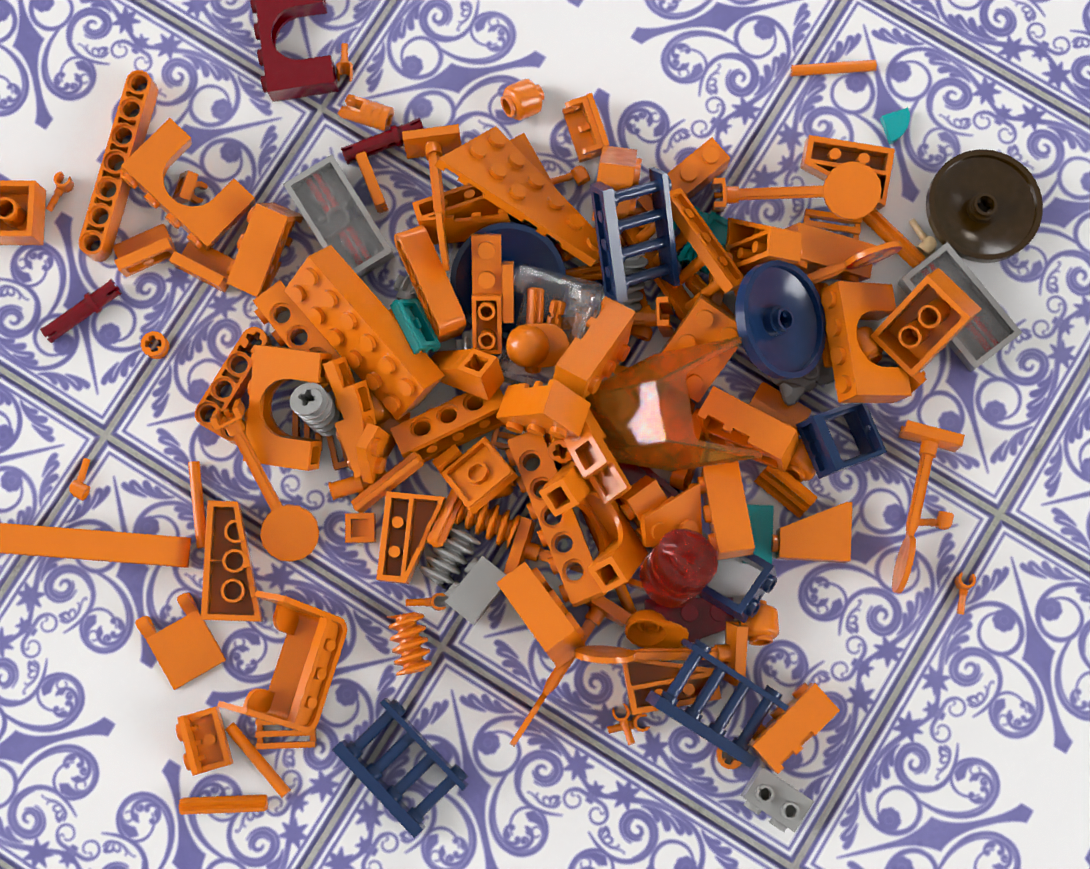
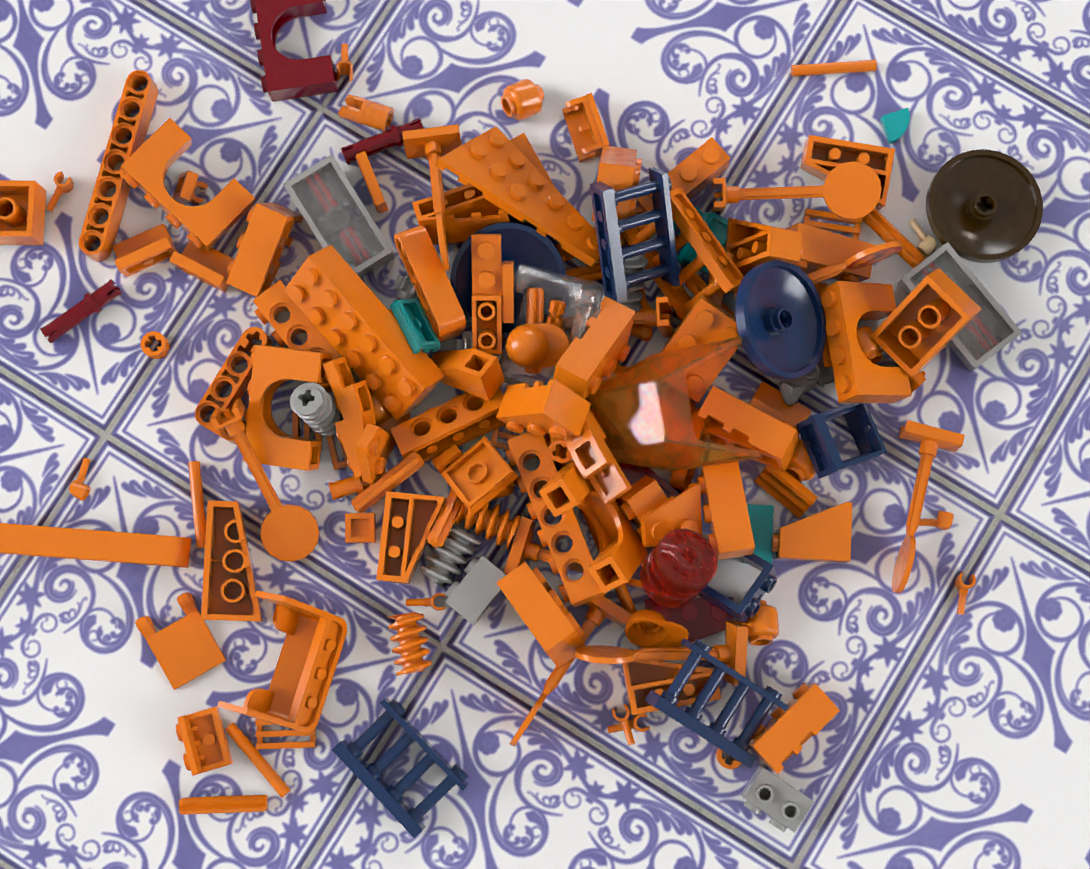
orange hand [551,166,591,186] -> none

